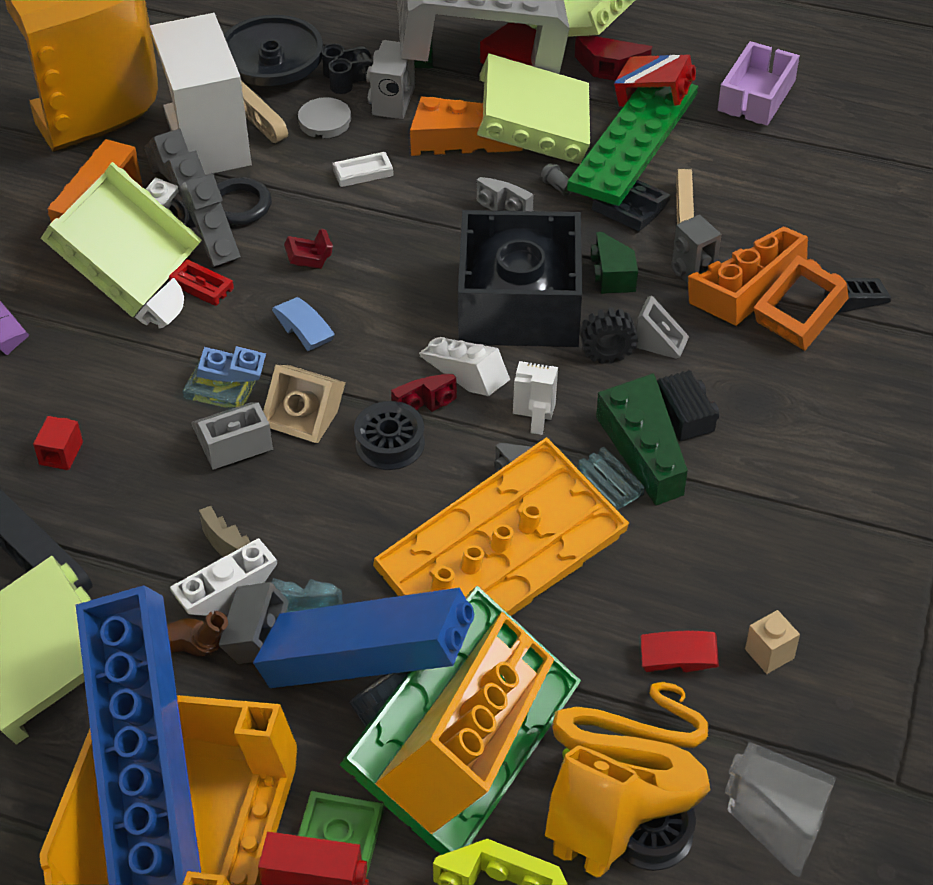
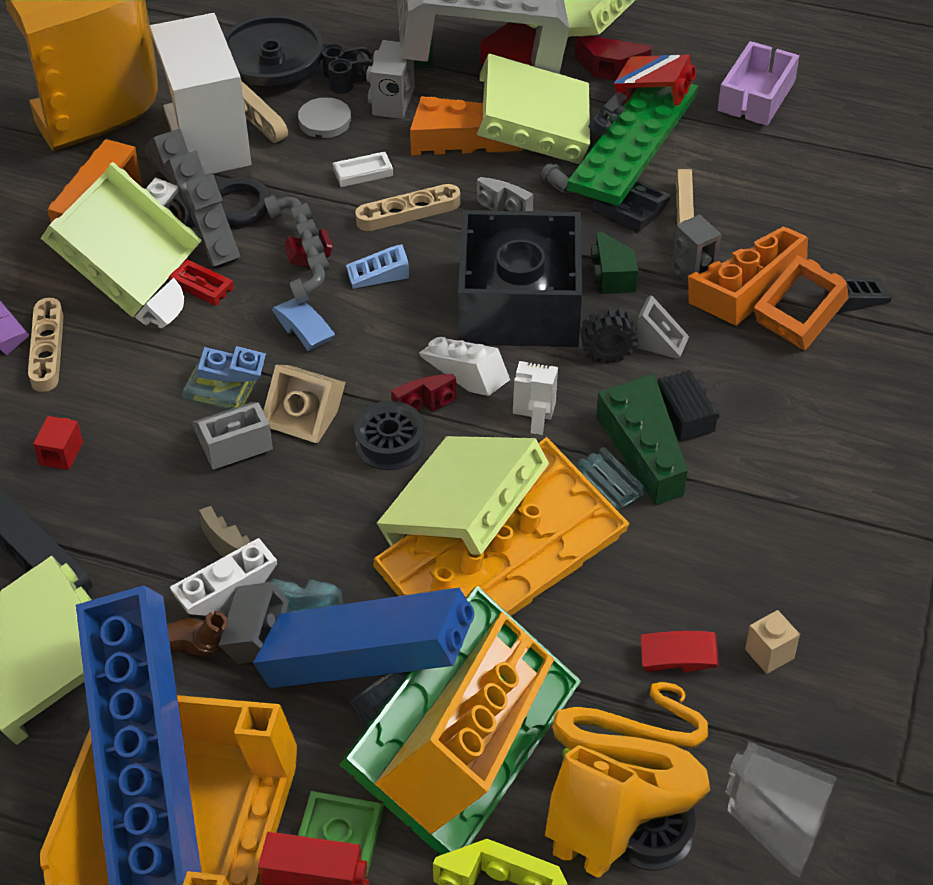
none -> tan beam [28,298,64,392]
none -> dark grey bar [264,195,330,304]
none -> light blue slope [346,244,409,289]
none -> tan beam [355,184,460,231]
none -> yellowish green panel [377,436,549,555]
none -> black hinge [588,91,627,136]

